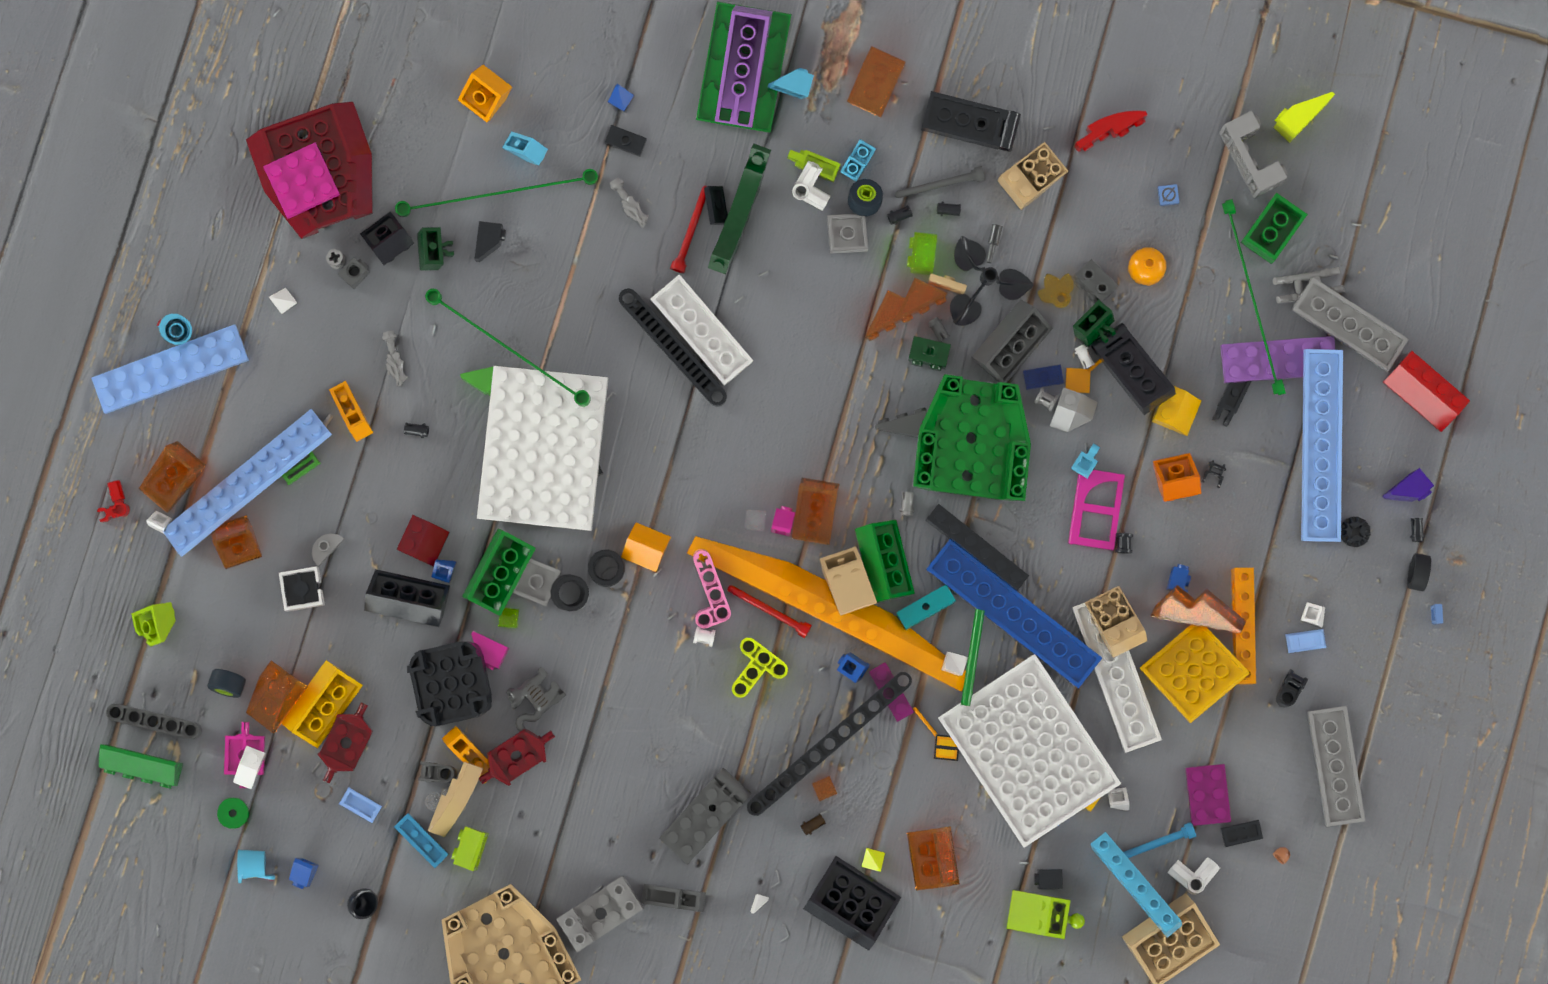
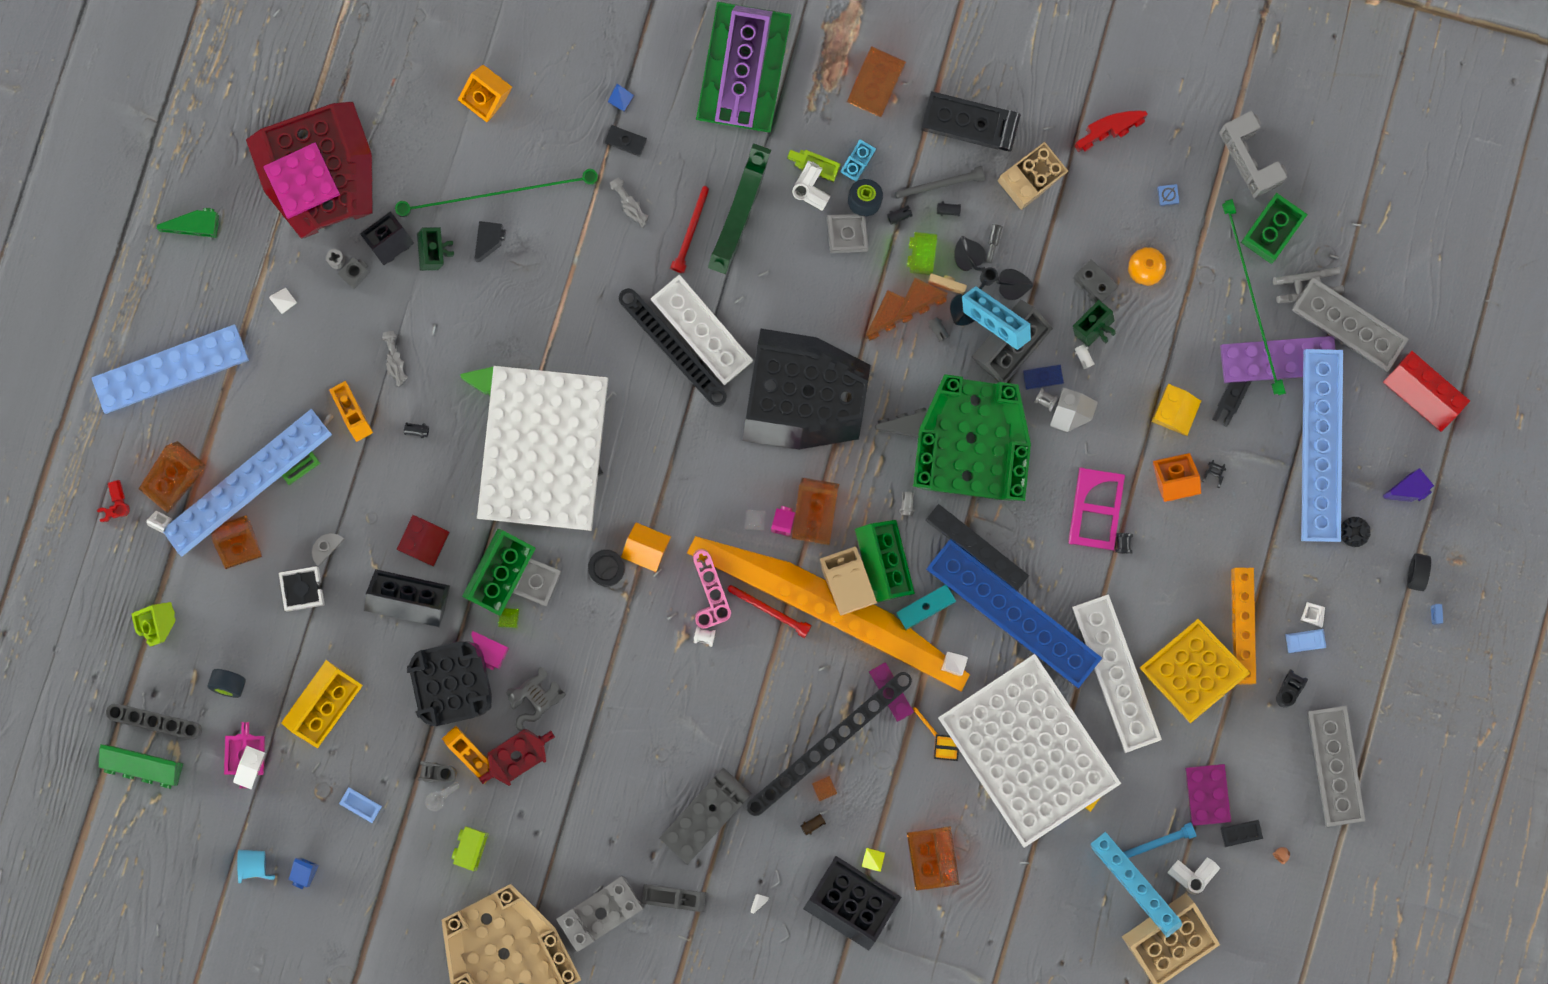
medium azure hat [157,314,192,345] -> none
green piece [217,798,249,829] -> none
clear orange slope [246,660,308,734] -> none
dark red plate [317,702,373,783] -> none
black piece [347,888,378,919] -> none
dark azure plate [394,813,449,868] -> none
green piece [425,288,591,407] -> none
tan slope [428,762,483,837] -> none
blue slope [431,560,456,583] -> none
medium azure slope [502,131,548,166] -> none
black tyre [550,574,589,612] -> none
black plate [704,186,728,225] -> none
neon yellow beam [732,638,788,698] -> none
medium azure slope [768,68,814,99] -> none
blue brick [837,652,871,683] -> none
dark green brick [908,336,951,371] -> none
green piece [961,609,985,706] -> none
lime slope [1006,890,1085,939] -> none
black brick [1034,869,1063,889] -> none
clear yellow plate [1037,273,1074,308] -> none
light orange piece [1065,359,1101,393] -> none
medium azure plate [1071,443,1100,479] -> none
tan slope [1085,586,1147,658] -> none
black hinge [1091,323,1176,415] -> none
white slope [1107,787,1129,811] -> none
clear orange slope [1150,585,1246,633] -> none
blue brick [1166,564,1191,595] -> none
neon yellow slope [1273,92,1335,143] -> none
black pin [1410,518,1425,542] -> none
none -> green slope [156,208,219,238]
none -> black wedge [743,329,871,450]
none -> medium azure brick [962,286,1031,350]

